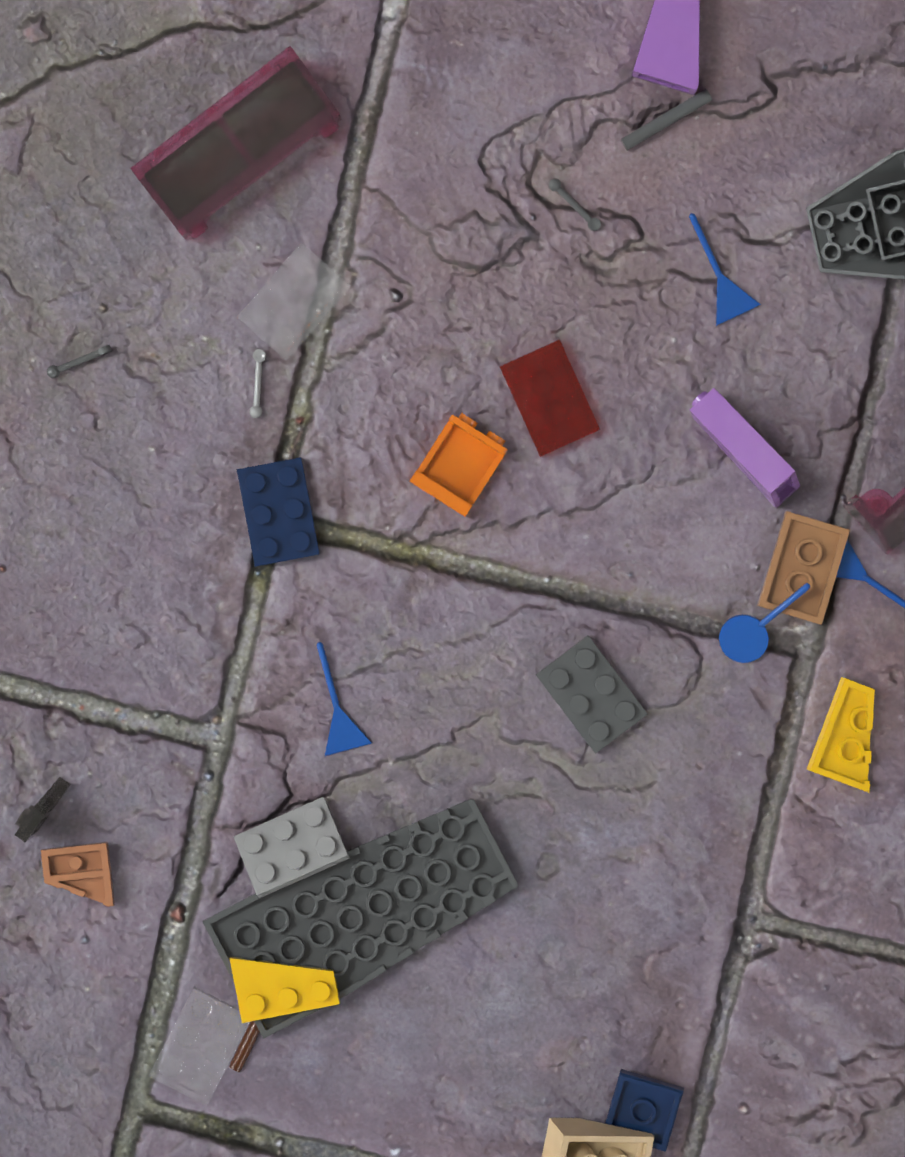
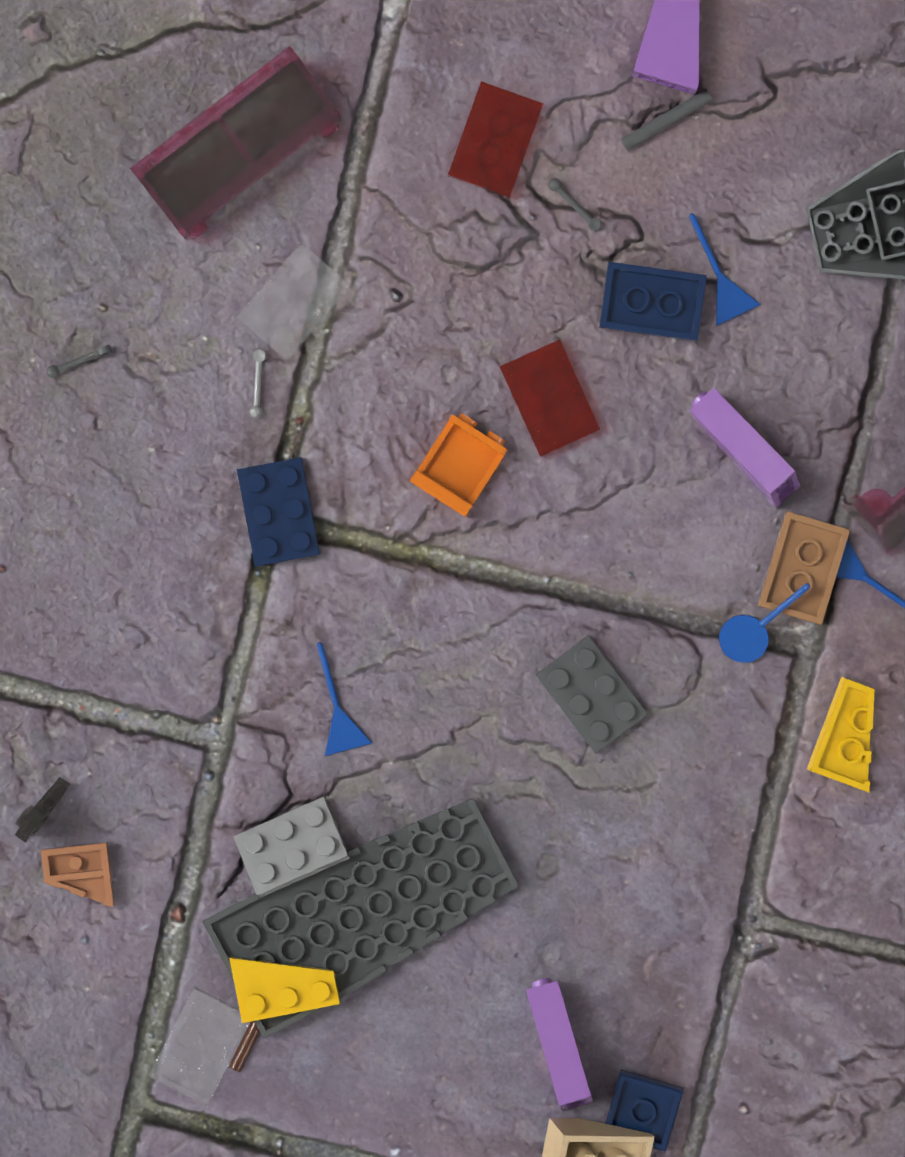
none -> clear red plate [448,81,543,198]
none -> medium lavender slope [526,978,593,1111]
none -> dark blue plate [599,262,707,342]

